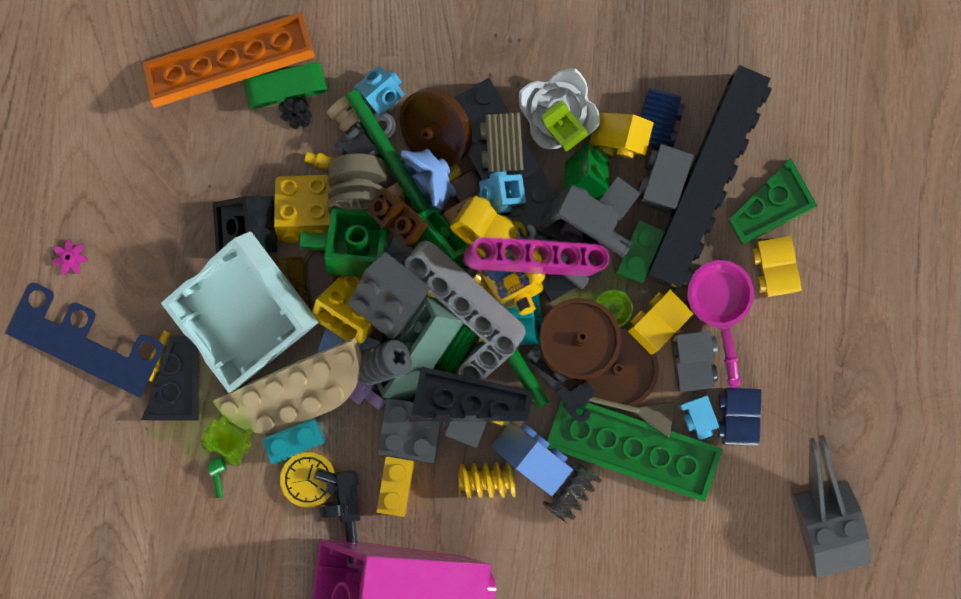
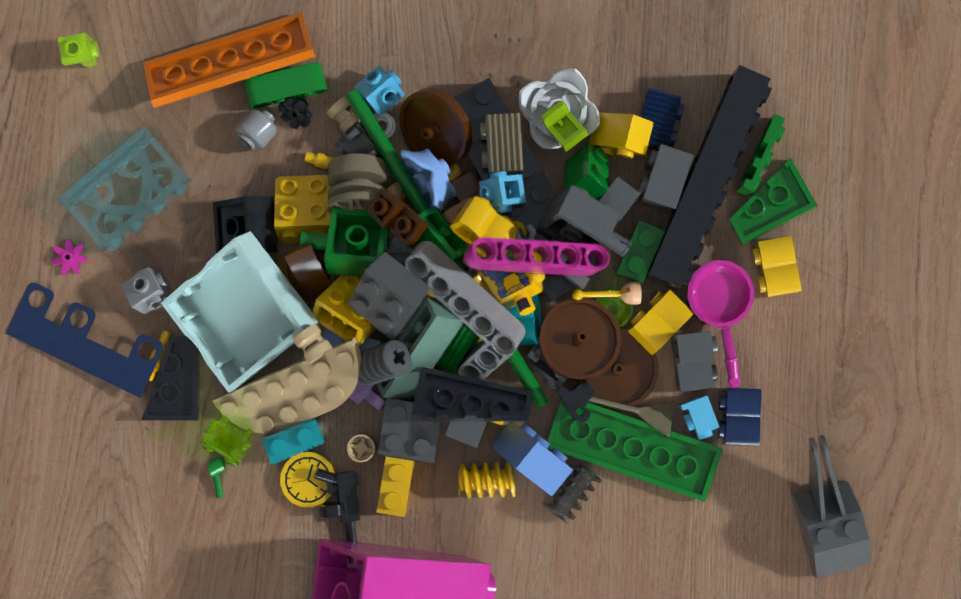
none -> lime bracket [58,33,100,68]
none -> clear light blue fence [58,126,192,251]
none -> light grey brick [121,267,171,314]
none -> light grey head [235,109,277,151]
none -> reddish brown slope [284,242,333,300]
none -> tan wheel [292,324,333,364]
none -> tan wheel [347,433,377,462]
none -> hinge [572,282,642,305]
none -> green wing [735,114,786,197]

